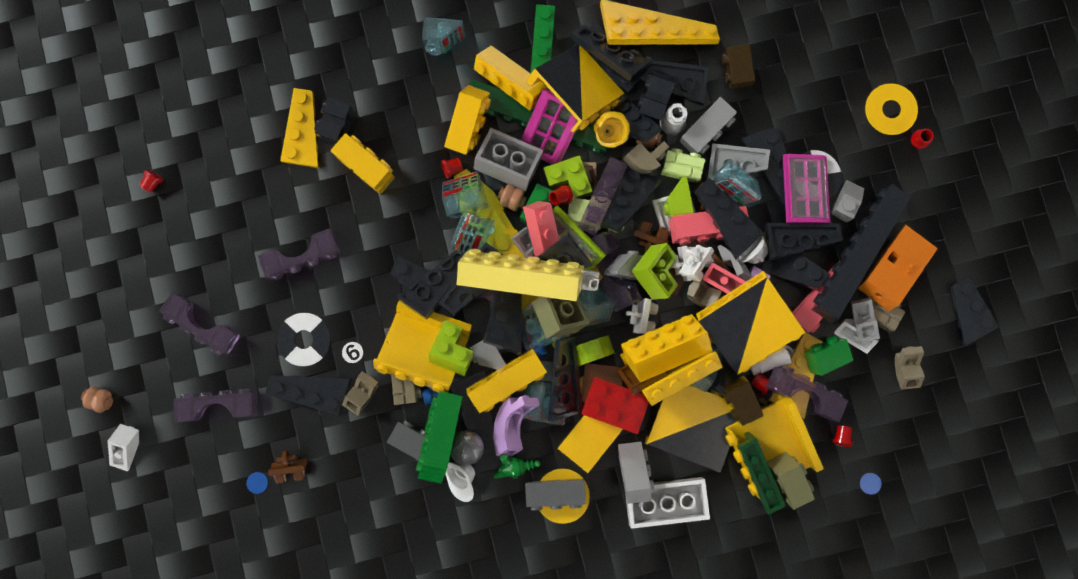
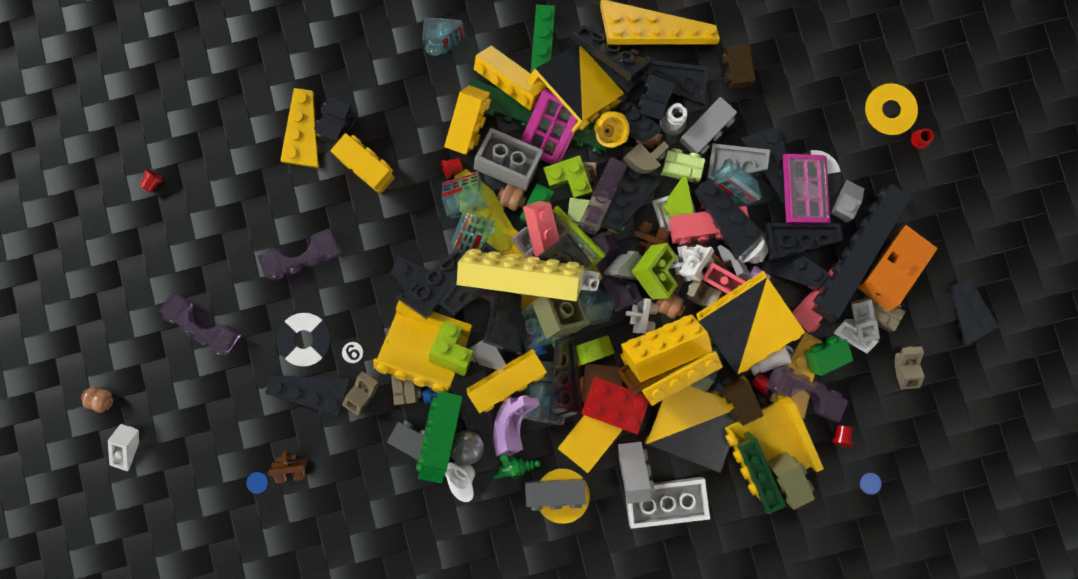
clear purple arch [173,389,258,422] -> none
red piece [549,185,573,205] -> none
none -> nougat piece [656,293,685,319]

